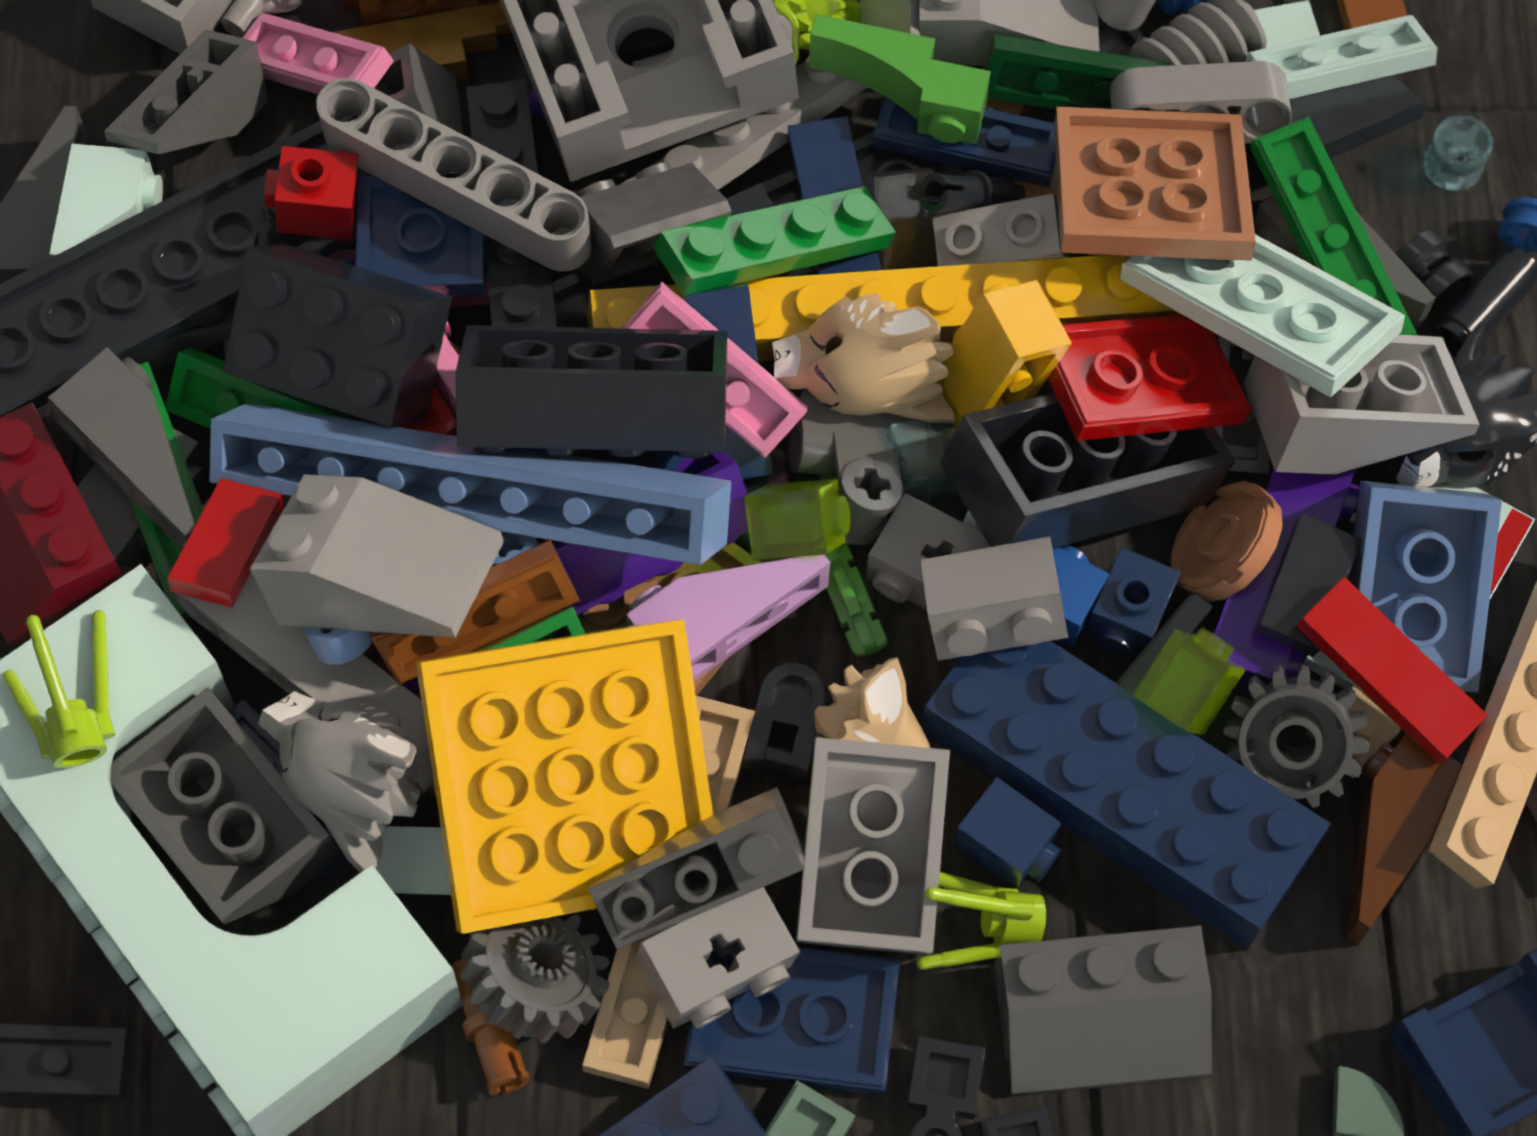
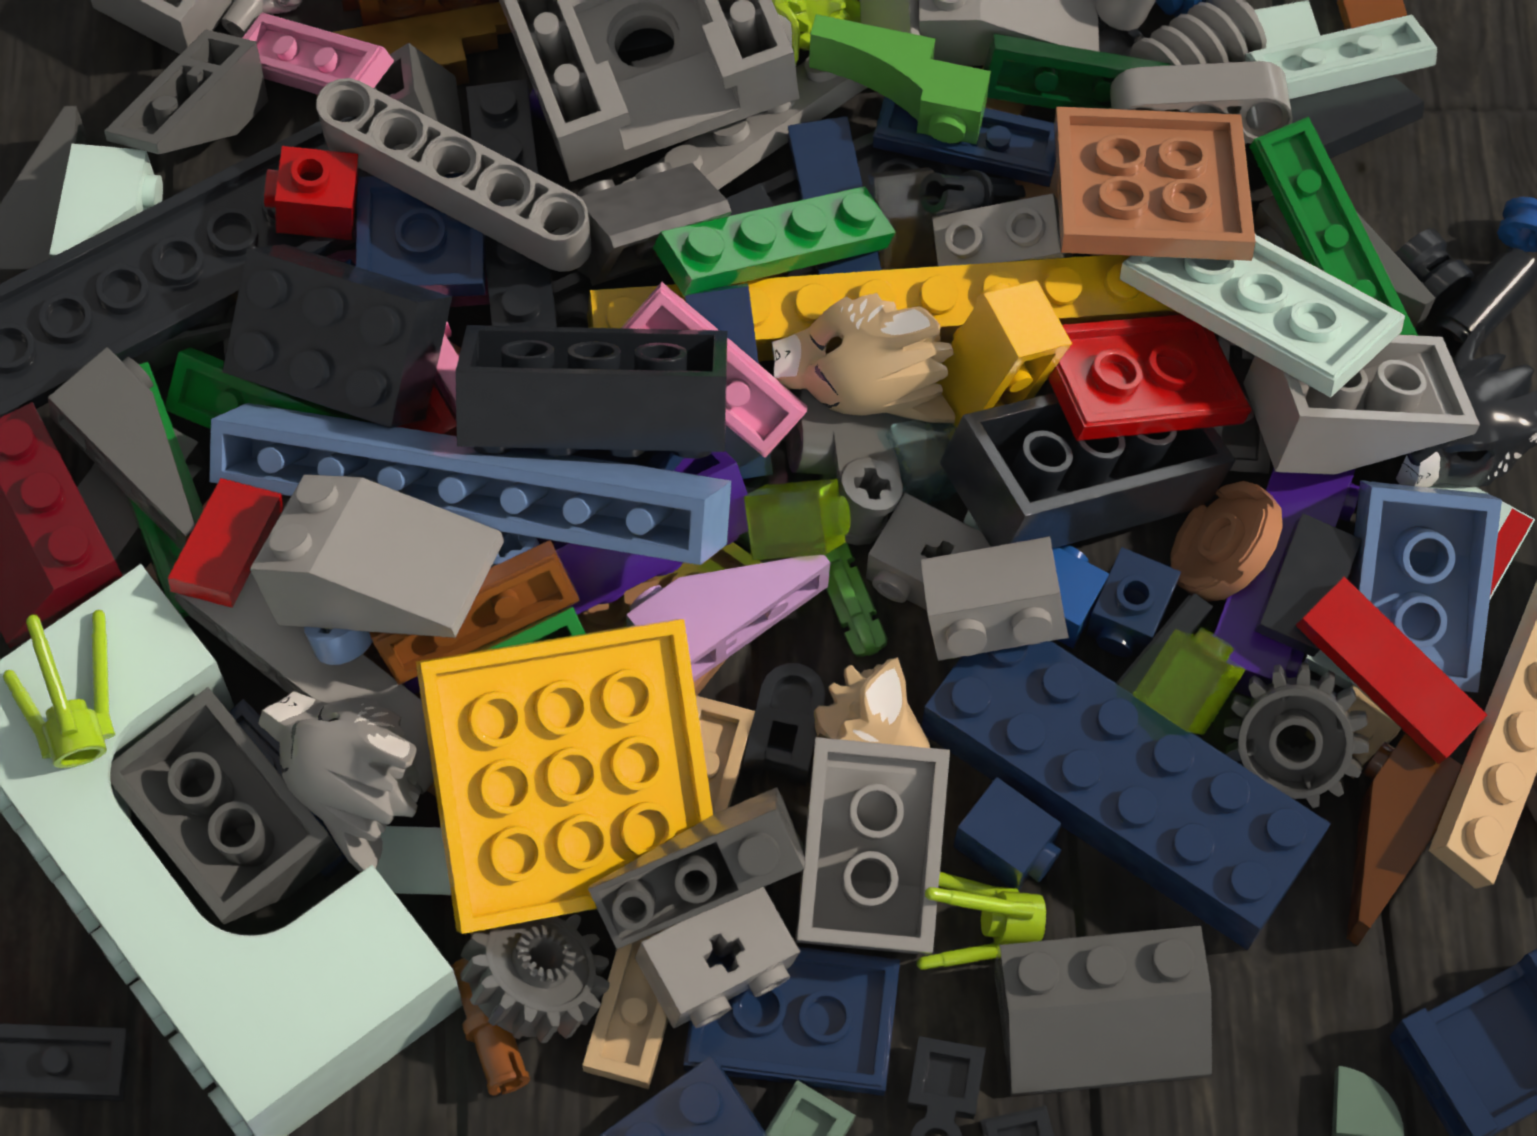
clear light blue wheel [1424,115,1494,191] -> none

